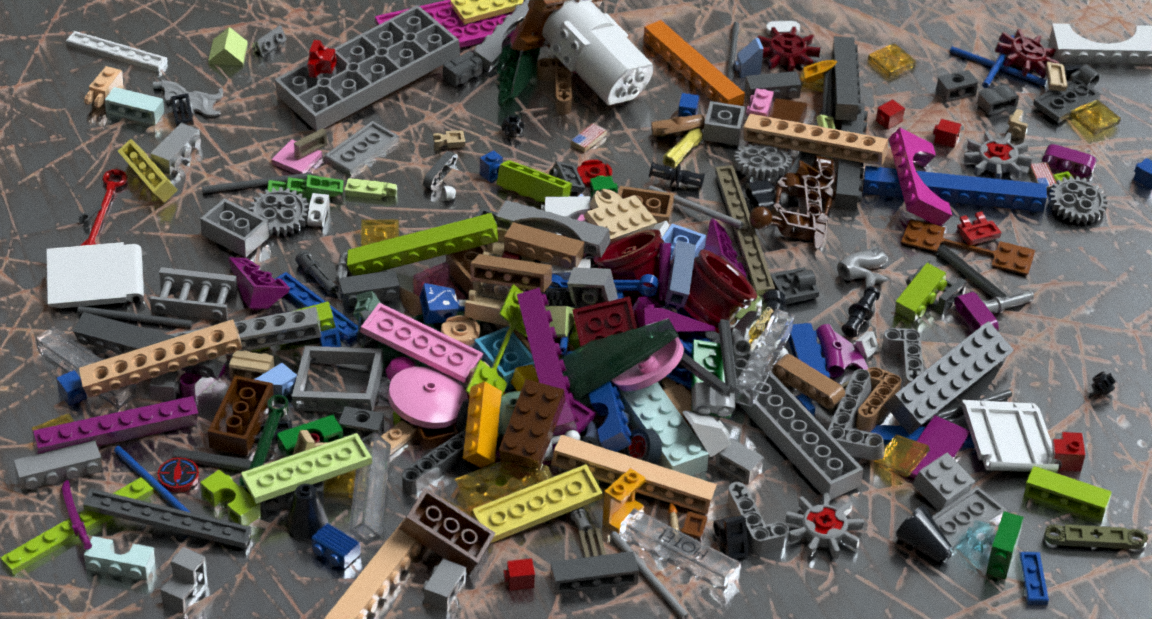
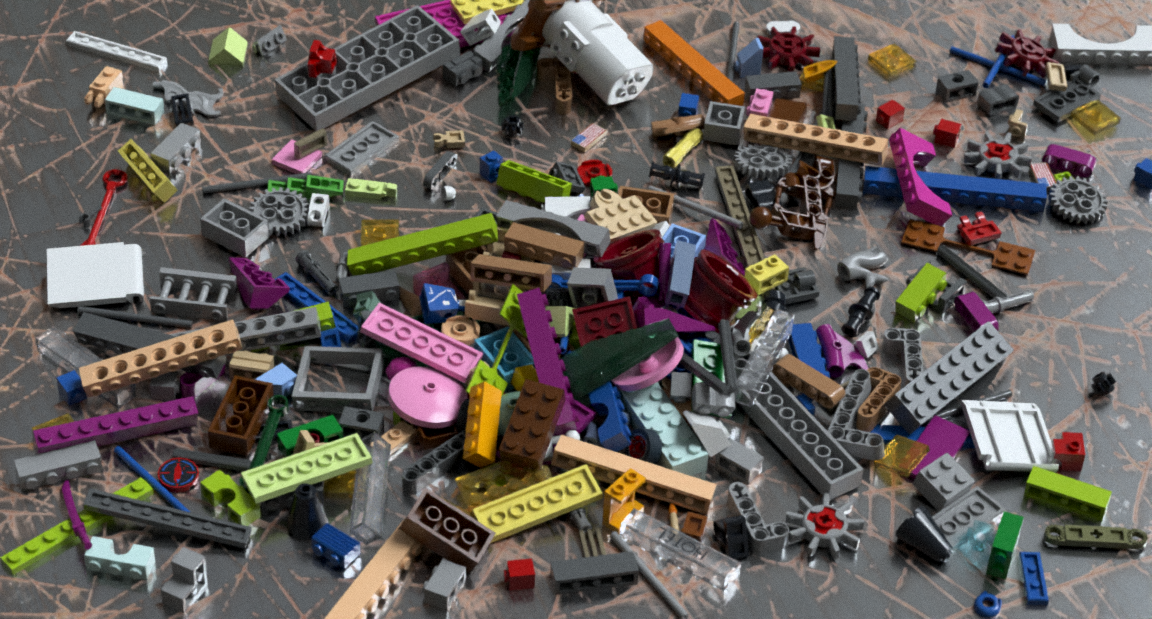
none -> white torso [460,9,501,45]
none -> light grey brick [670,372,692,403]
none -> light yellow brick [744,254,789,295]
none -> blue piece [974,591,1002,617]

